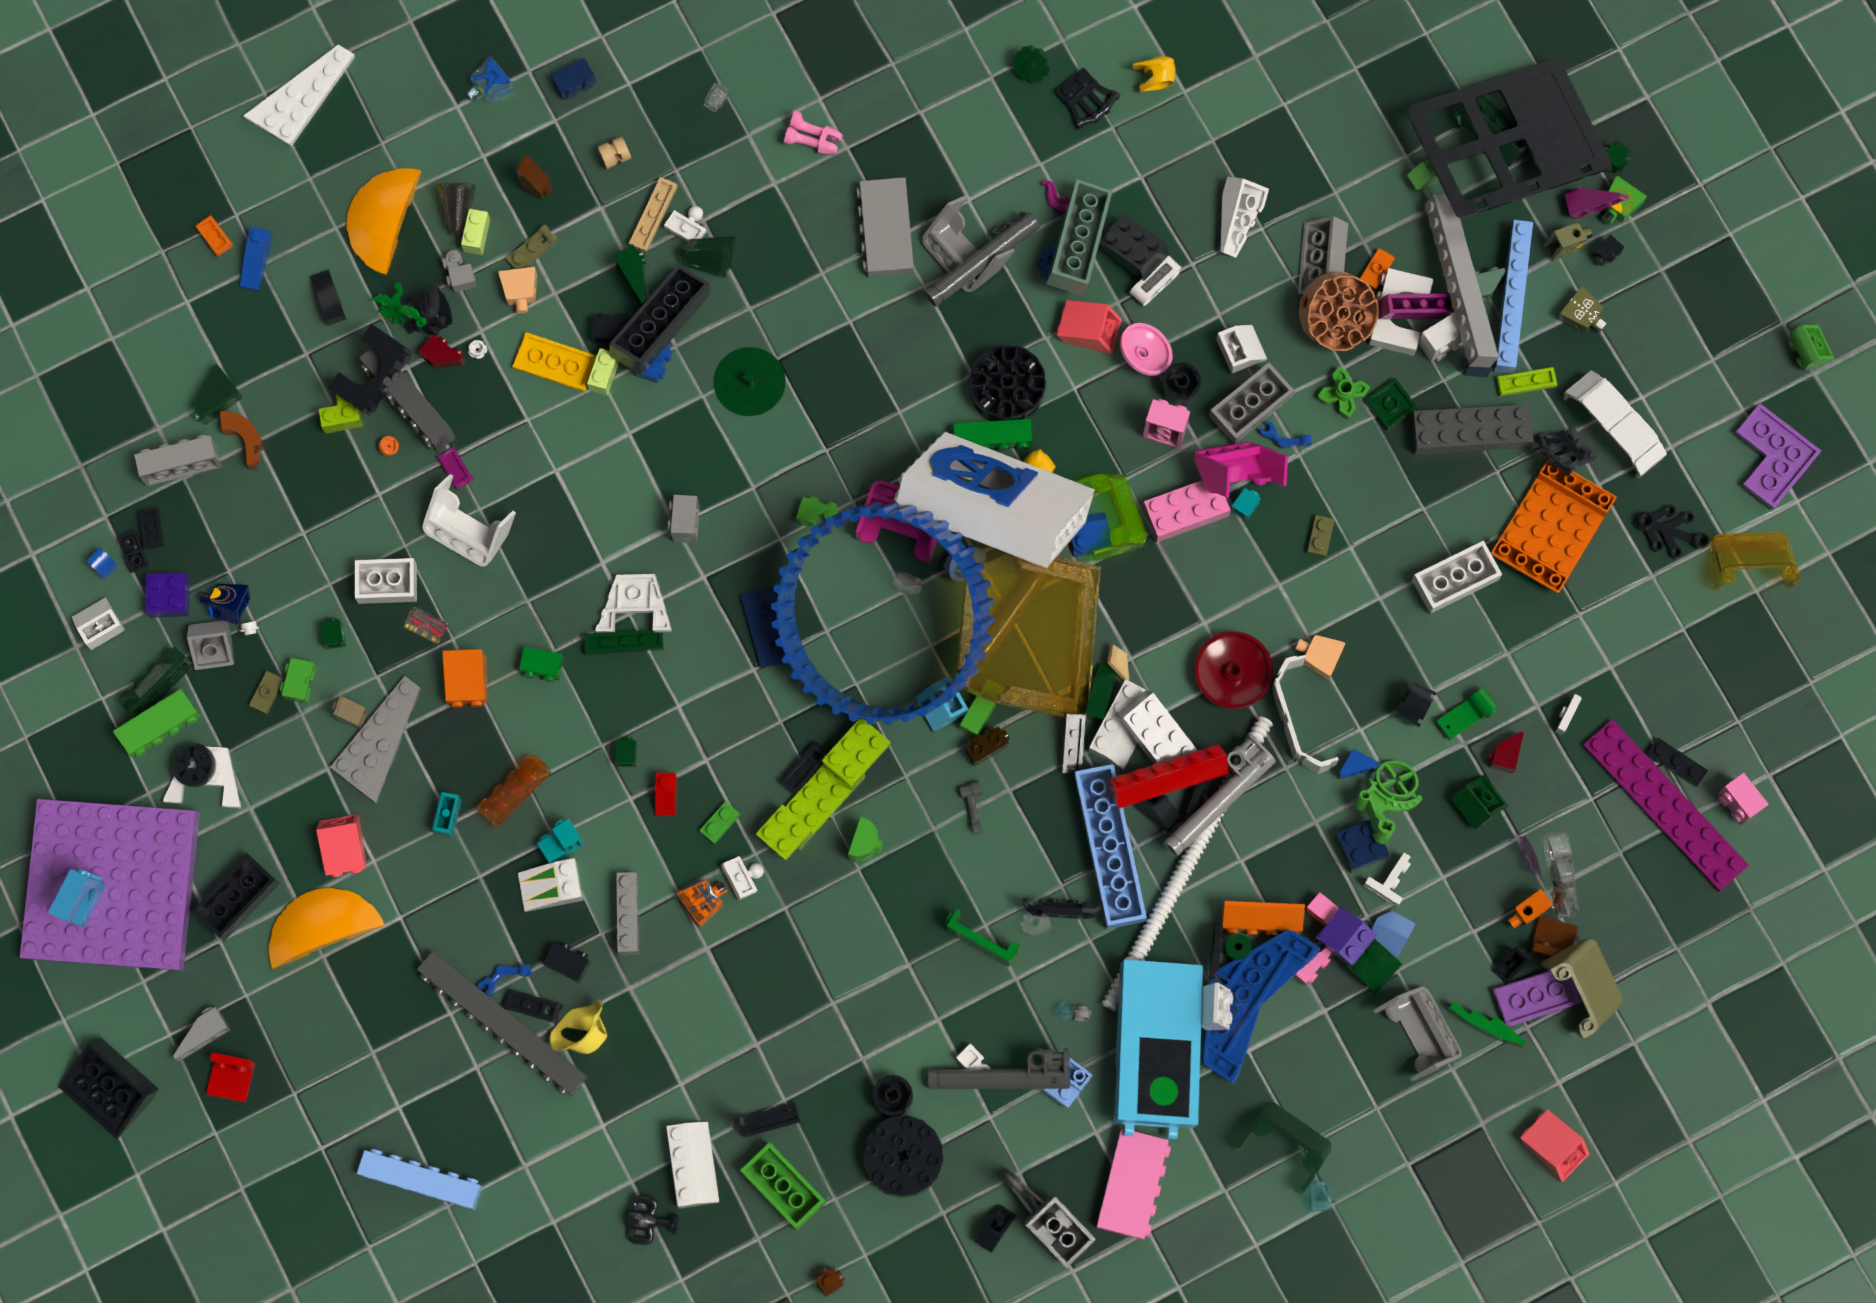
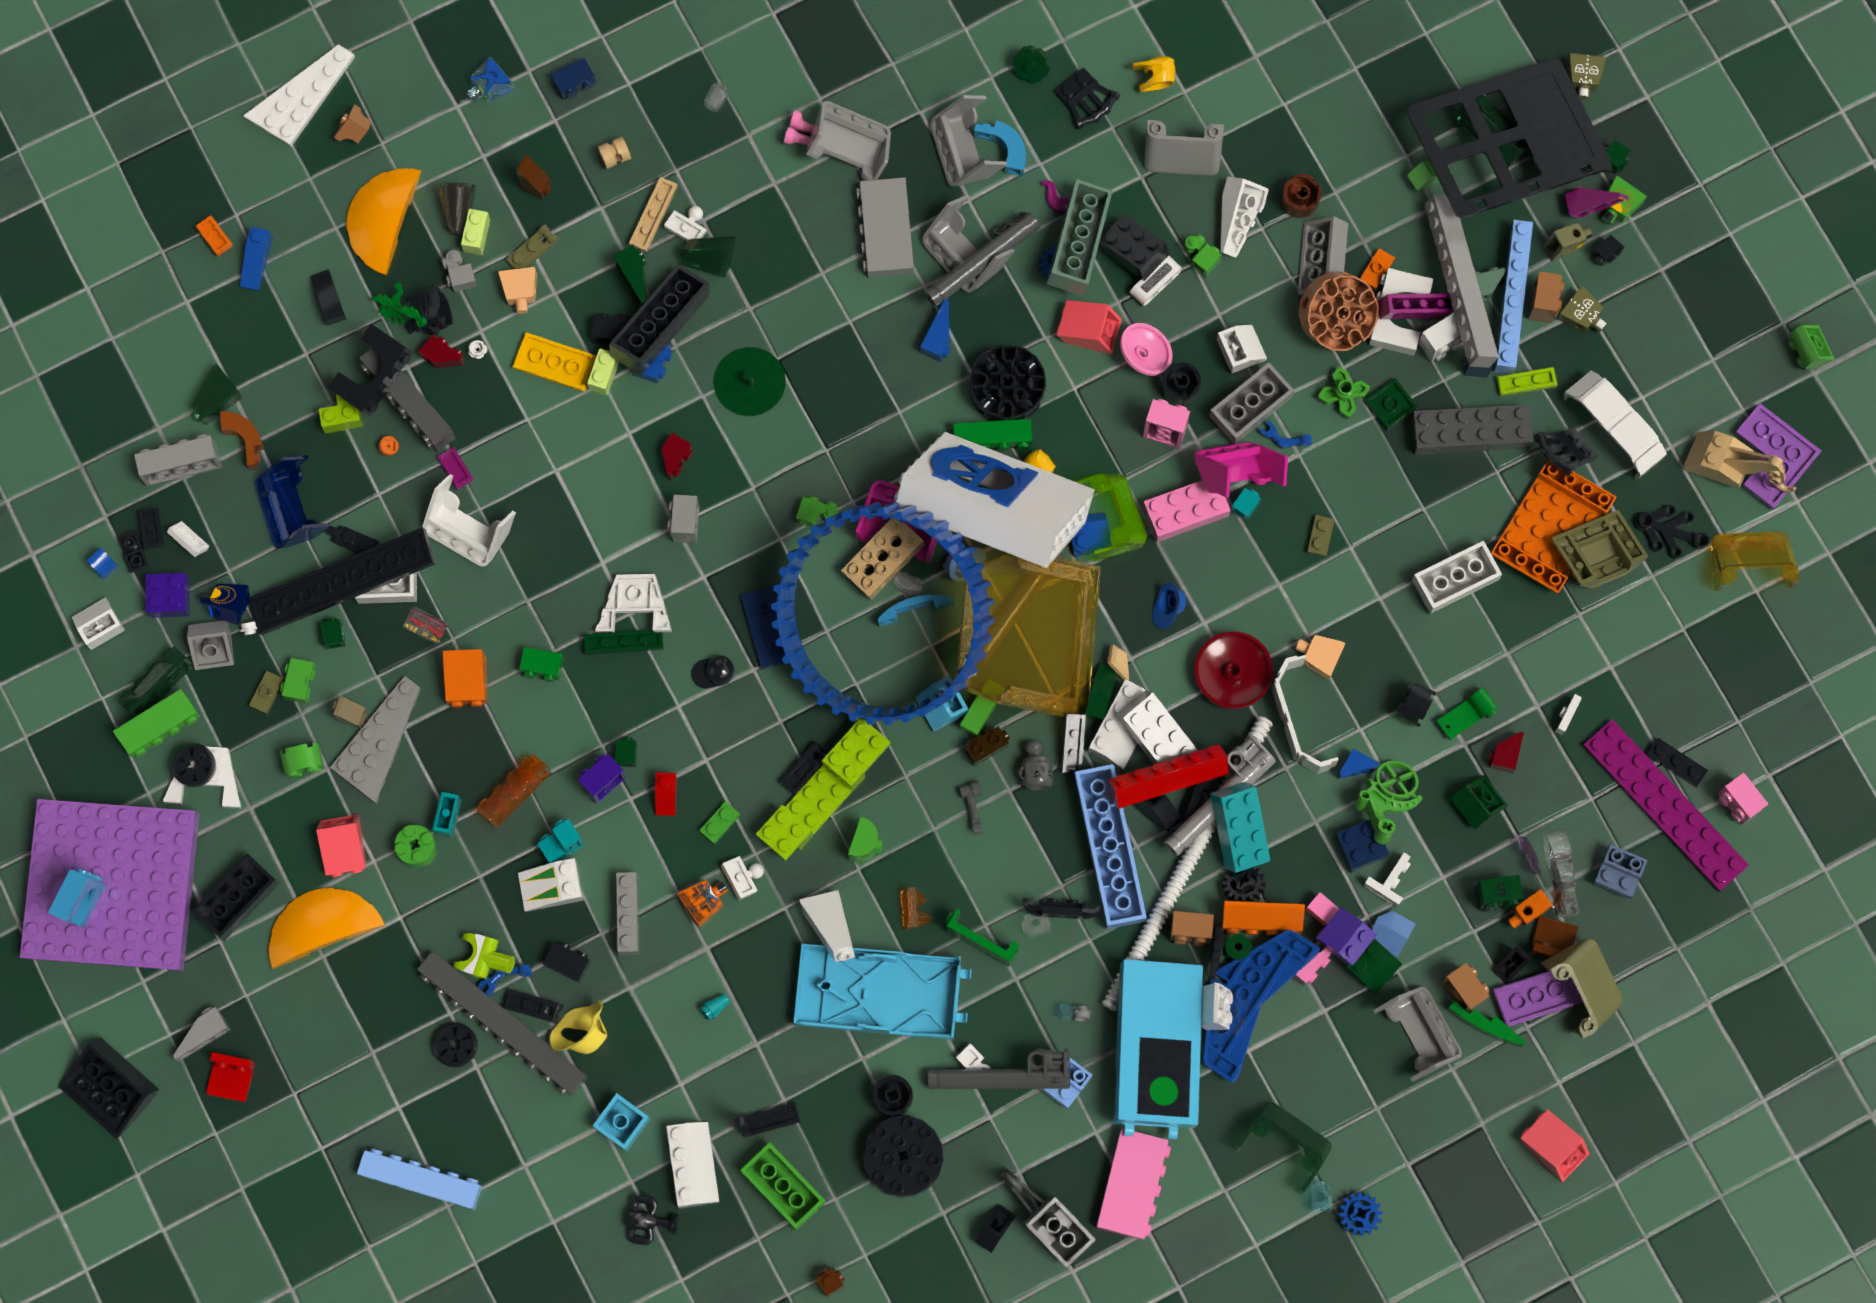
none -> white plate [167,521,209,557]
none -> black plate [249,527,436,635]
none -> clear blue windscreen [256,455,330,549]
none -> bright green brick [279,742,324,779]
none -> black hinge [324,525,380,554]
none -> medium nougat brick [334,104,372,143]
none -> bright green brick [395,825,437,869]
none -> black wheel [433,1023,478,1068]
none -> lime connector [452,933,515,979]
none -> dark purple brick [578,753,626,804]
none -> medium azure brick [593,1093,651,1152]
none -> dark red slope [662,432,693,481]
none -> black cap [692,655,735,689]
none -> teal cone [700,993,730,1021]
none -> medium azure piece [794,944,972,1040]
none -> white slope [800,890,855,962]
none -> light grey windscreen [806,101,891,181]
none -> tan brick [841,518,925,600]
none -> dark azure slope [878,594,954,627]
none -> clear orange tile [900,887,932,930]
none -> blue slope [920,298,951,362]
none -> light grey windscreen [930,95,1007,186]
none -> dark azure arch [974,120,1026,177]
none -> dark grey piece [1019,741,1054,790]
none -> light grey windscreen [1144,120,1224,176]
none -> blue piece [1152,583,1186,629]
none -> medium nougat brick [1170,911,1214,947]
none -> bright green brick [1184,234,1222,277]
none -> teal brick [1210,782,1271,873]
none -> black gear [1222,867,1266,902]
none -> copper brick [1282,174,1322,218]
none -> blue gear [1338,1192,1383,1237]
none -> medium nougat brick [1442,963,1490,1012]
none -> dark green brick [1475,875,1524,912]
none -> medium nougat brick [1528,271,1565,323]
none -> olive slope [1551,510,1648,589]
none -> olive torso [1567,53,1606,100]
none -> sand blue brick [1594,844,1648,899]
none -> tan slope [1684,431,1796,492]

